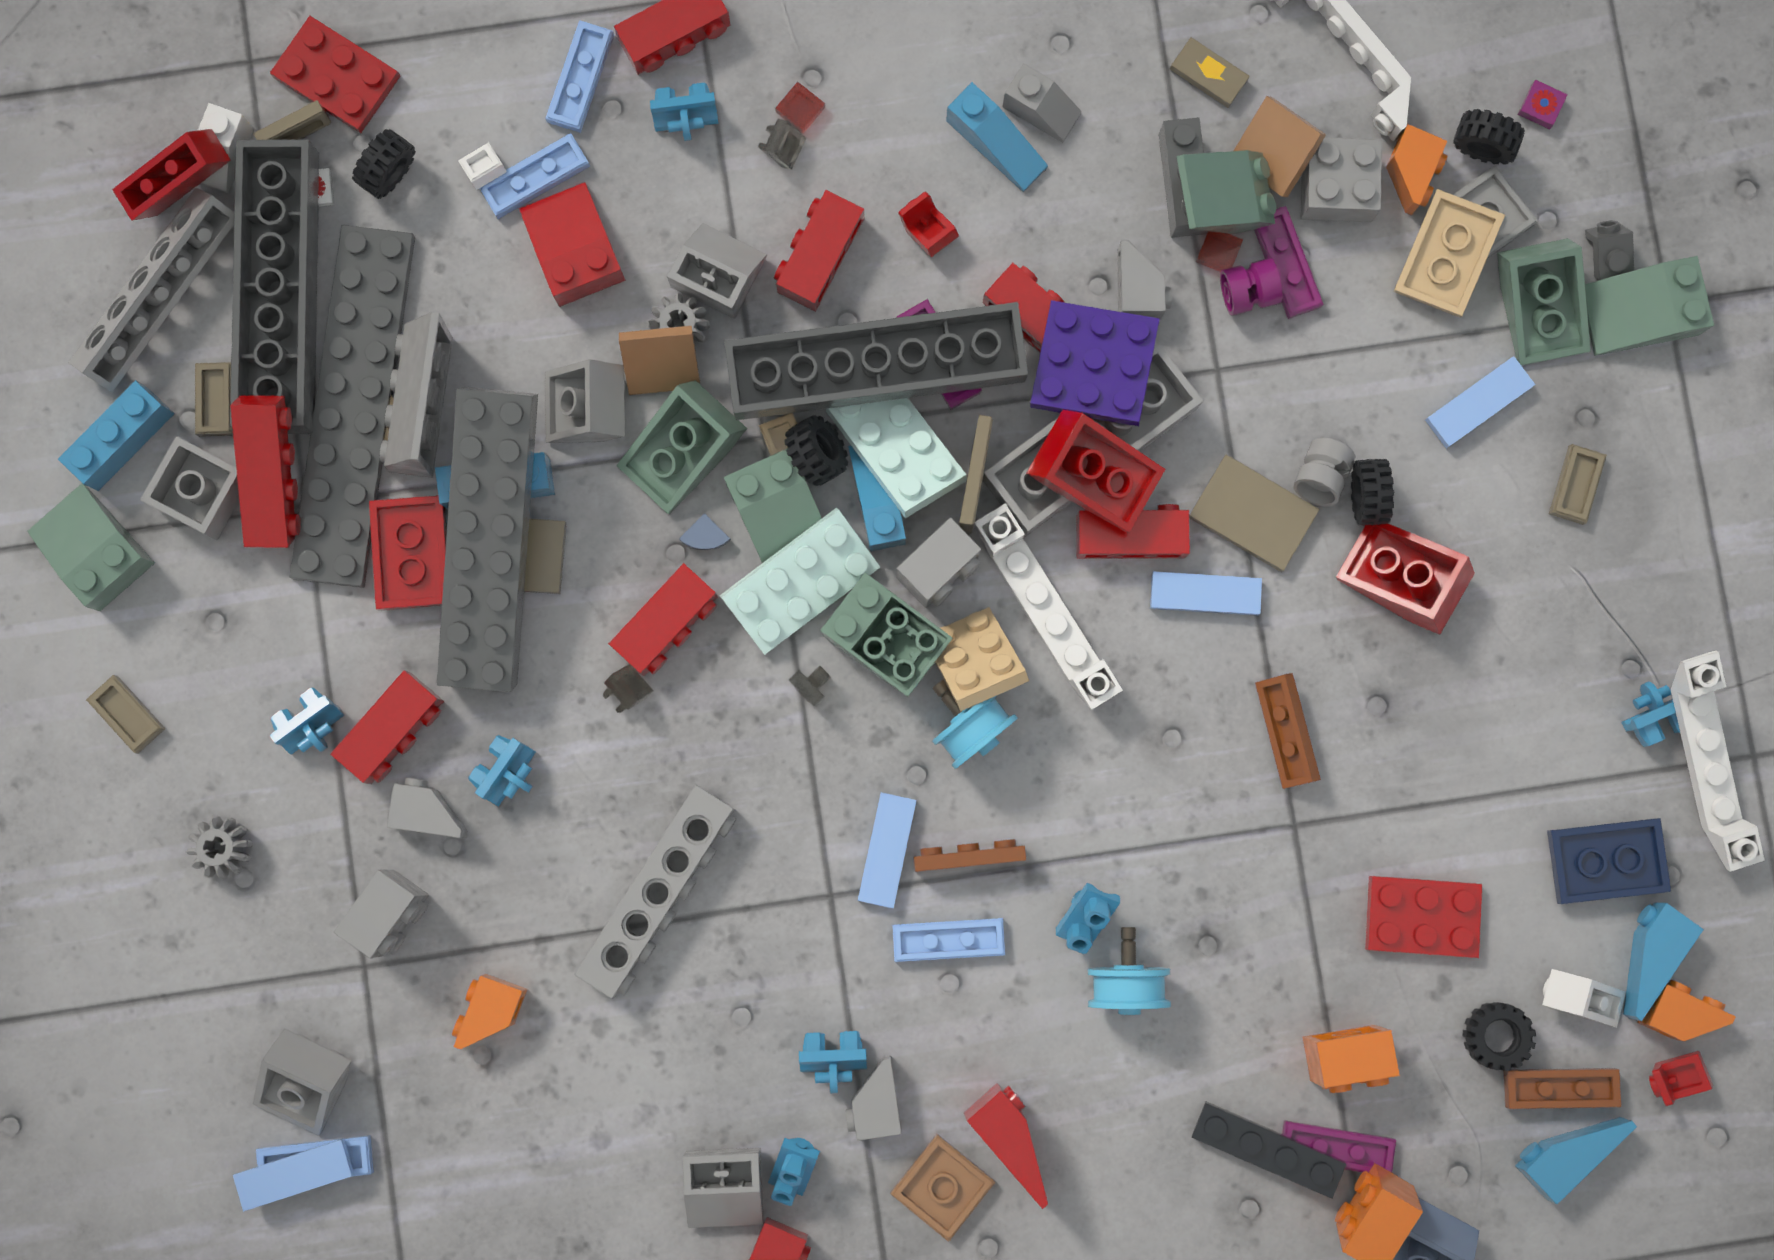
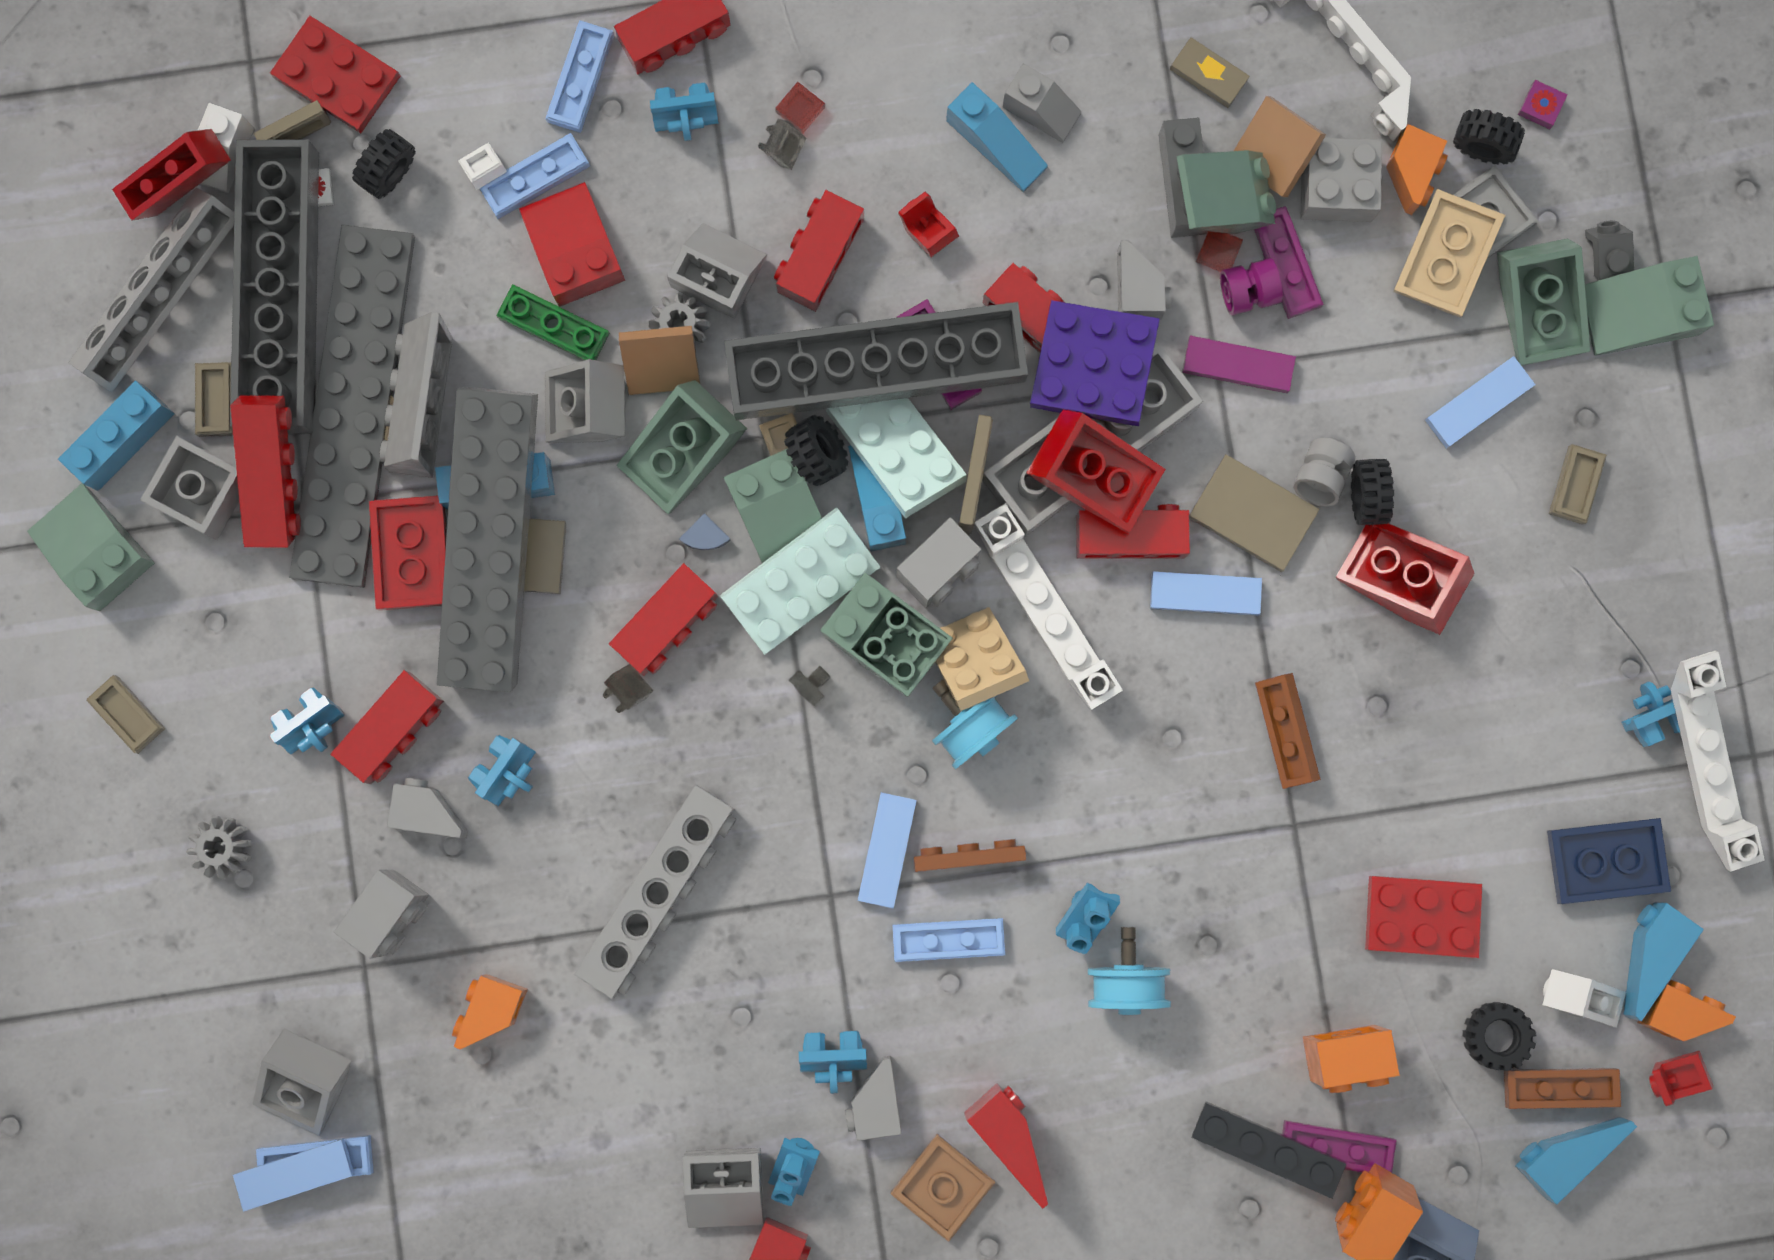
none -> green tile [496,284,610,361]
none -> magenta tile [1182,335,1296,394]

